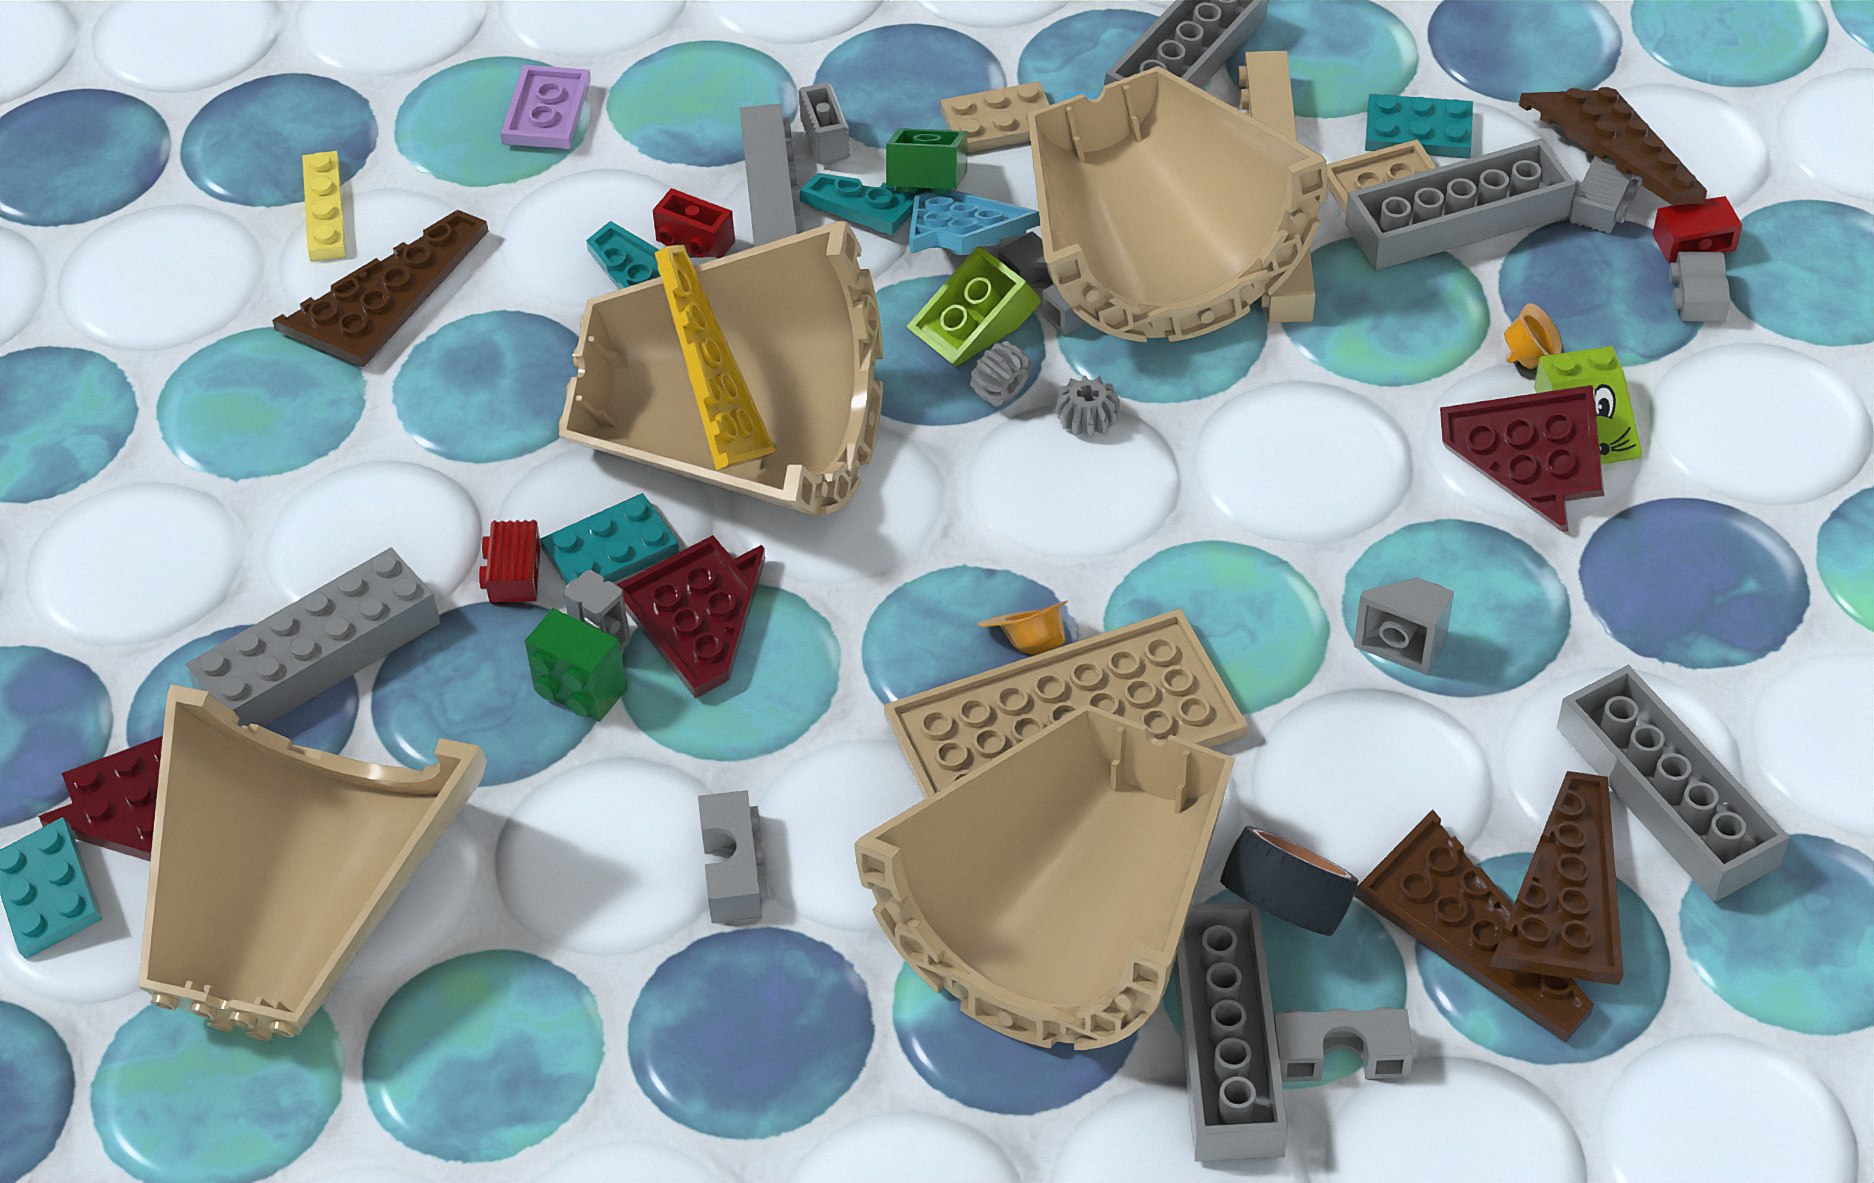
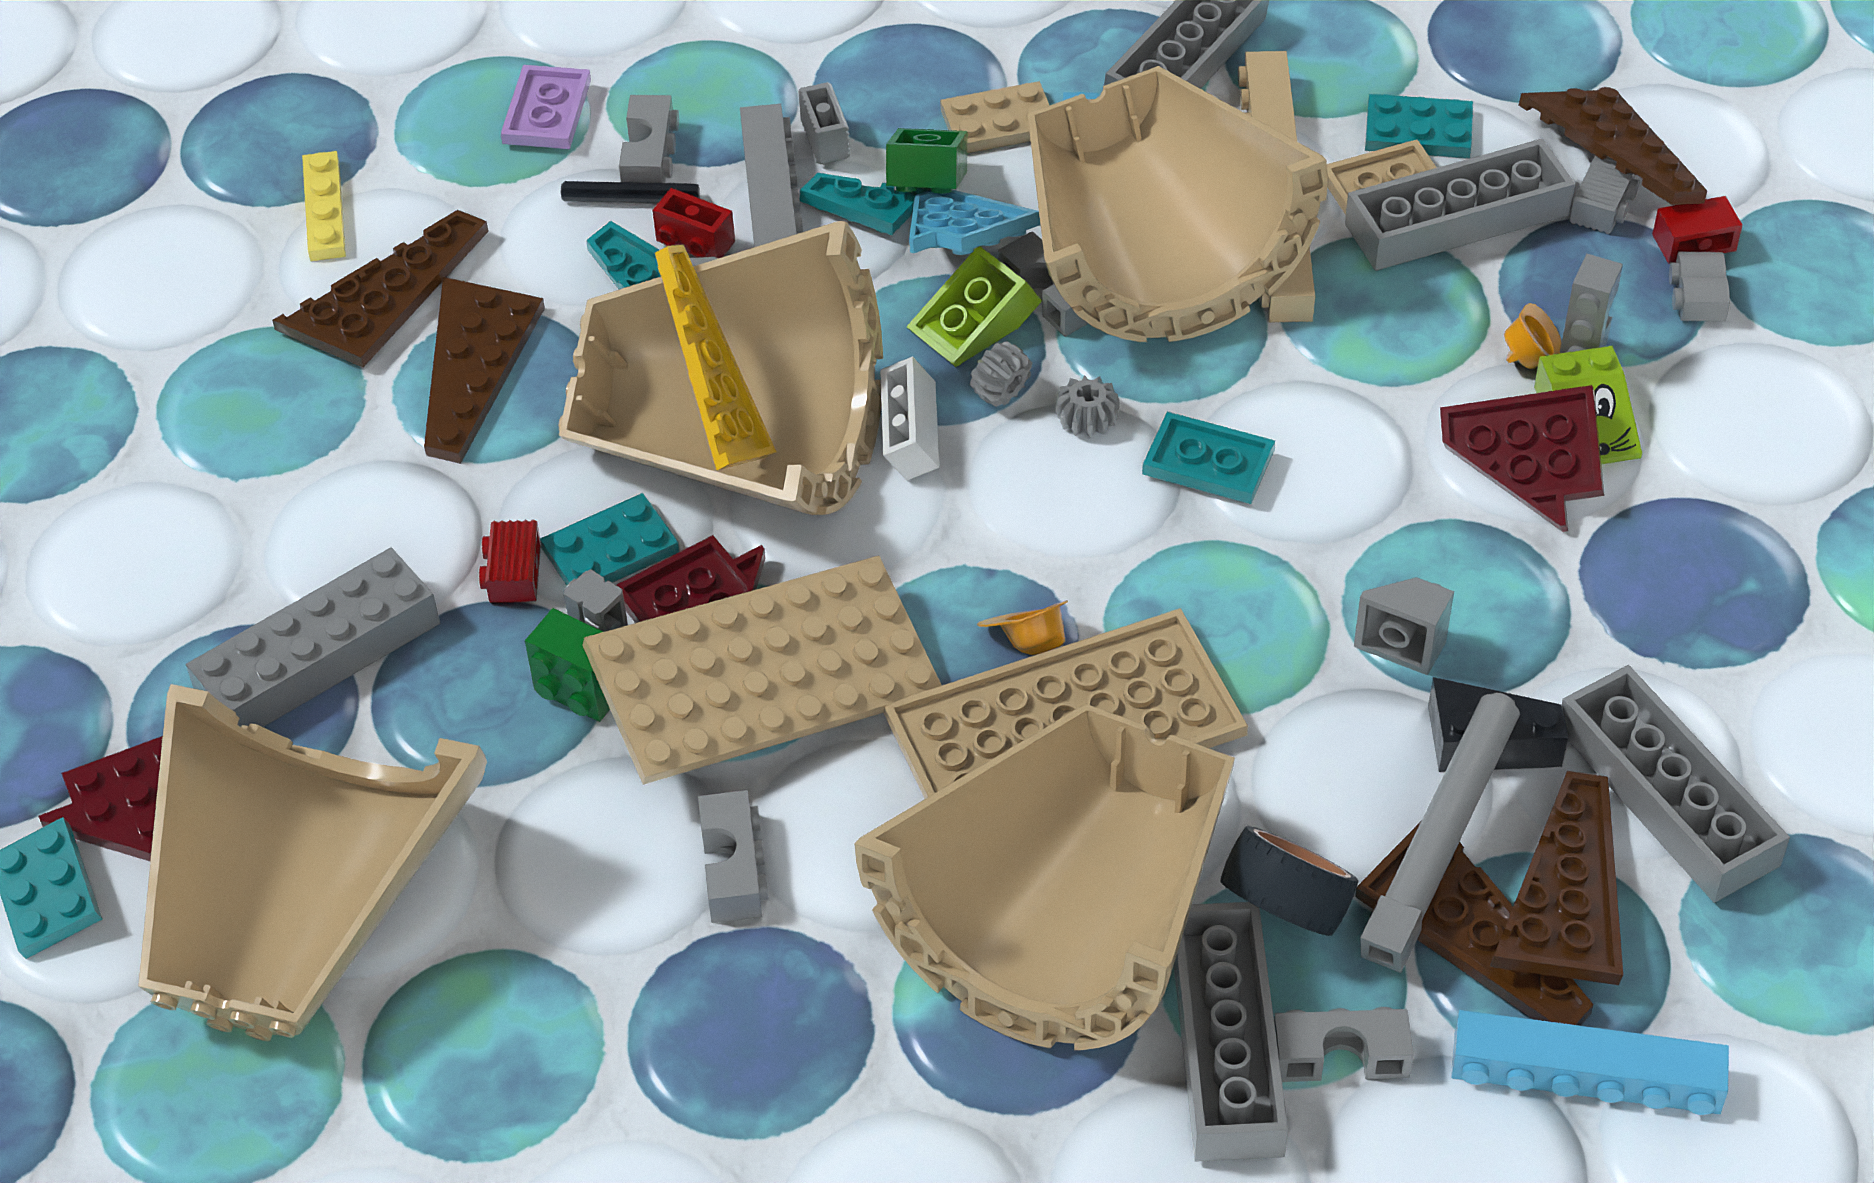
none -> reddish brown wing [424,277,545,464]
none -> black axle [560,181,700,203]
none -> tan plate [583,555,942,785]
none -> light grey arch [619,95,679,183]
none -> white brick [880,356,939,480]
none -> teal plate [1142,411,1276,504]
none -> light grey brick [1360,693,1520,973]
none -> black wedge [1428,677,1568,772]
none -> medium azure brick [1451,1010,1729,1115]
none -> light grey arch [1560,253,1623,353]

